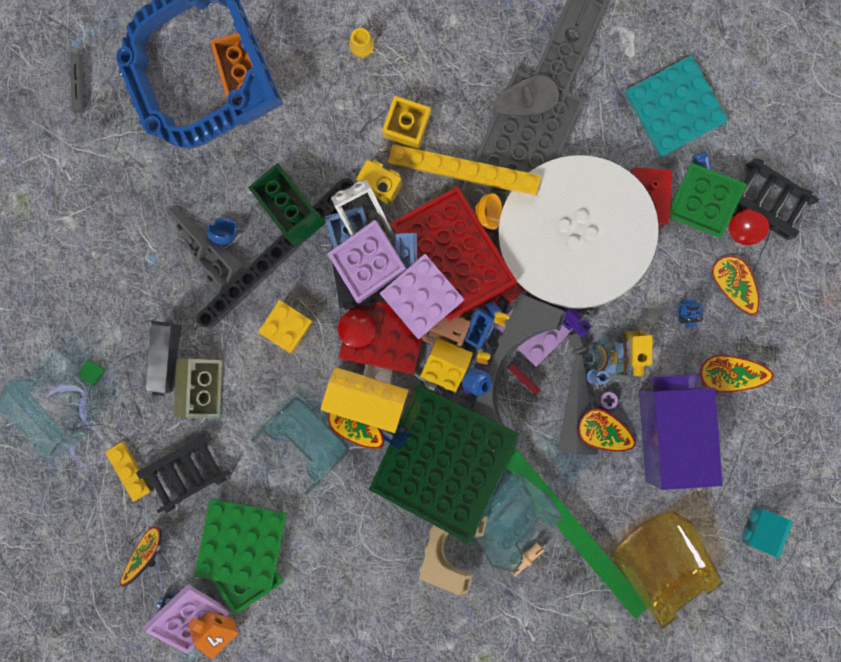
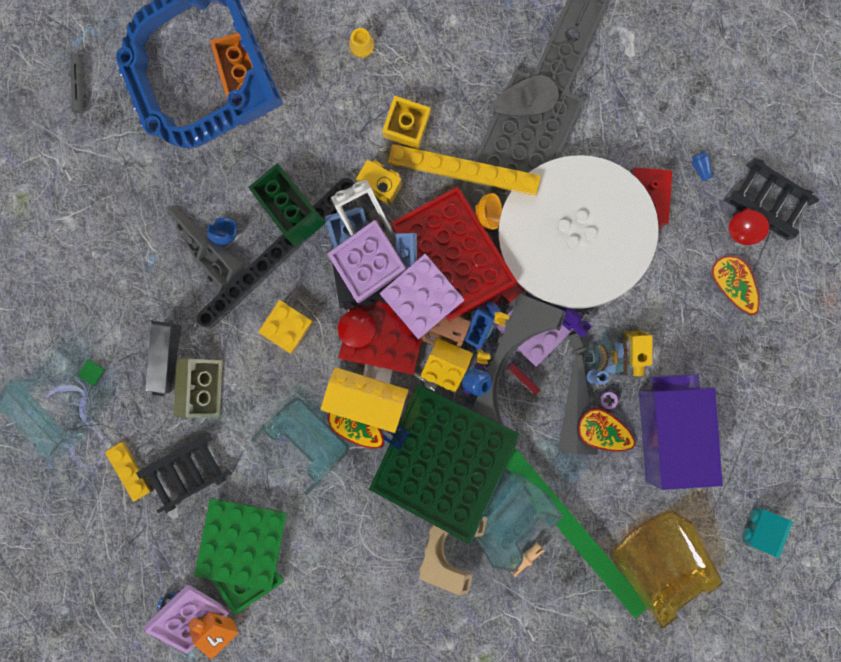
shield [120,526,162,587] -> none
teal plate [624,55,729,158] -> none
green plate [669,163,747,239] -> none
head [677,300,703,327] -> none
shield [700,354,774,393] -> none

